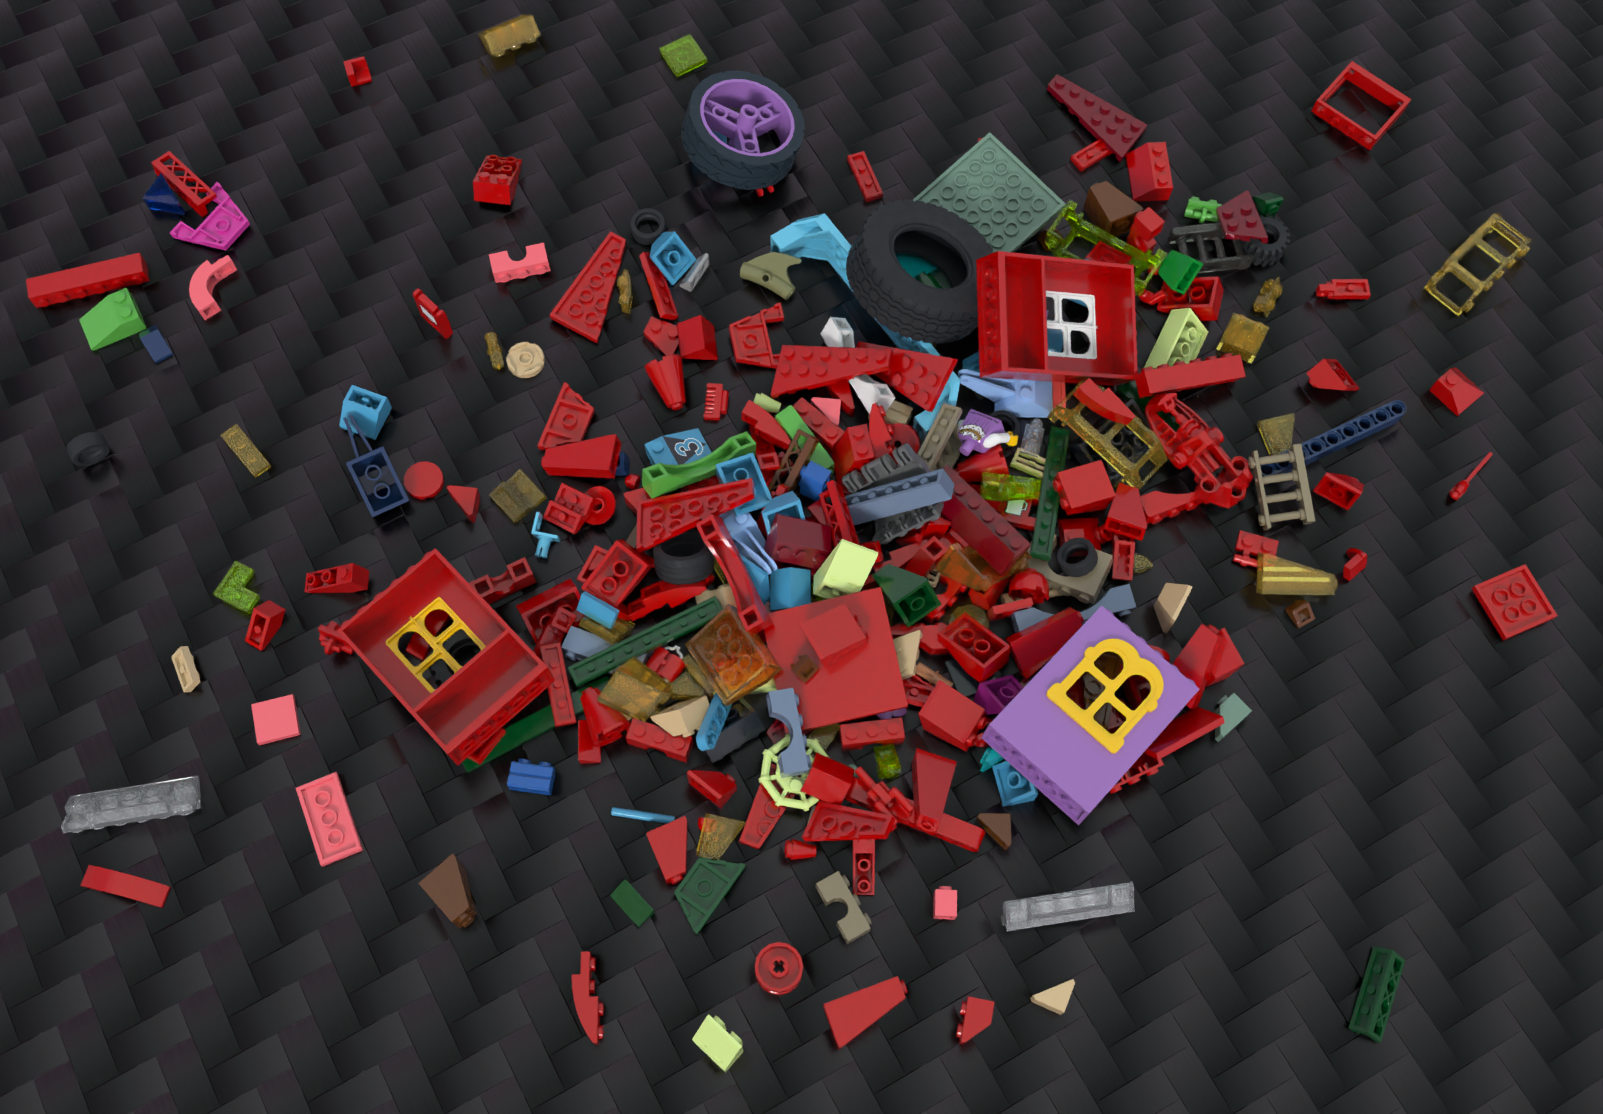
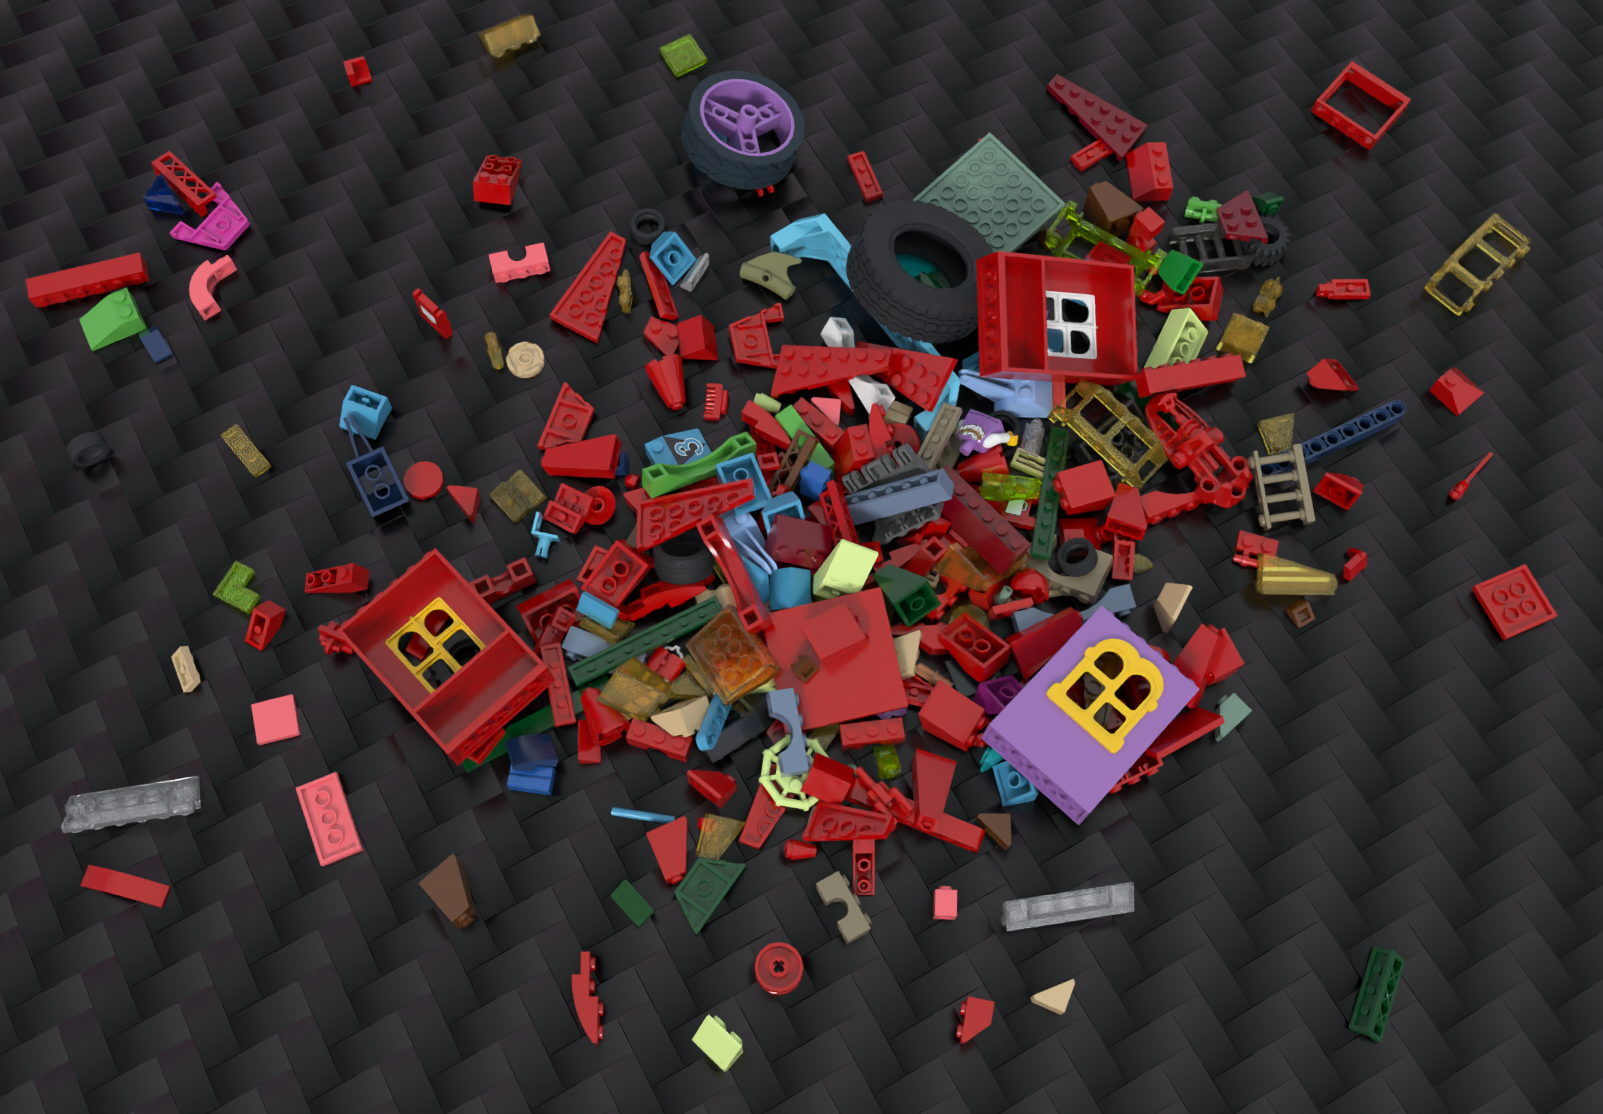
red slope [823,976,908,1049] -> none
red slope [1073,378,1136,425] -> none
none -> dark blue slope [505,734,558,772]
none -> sand green arm [993,586,1013,606]

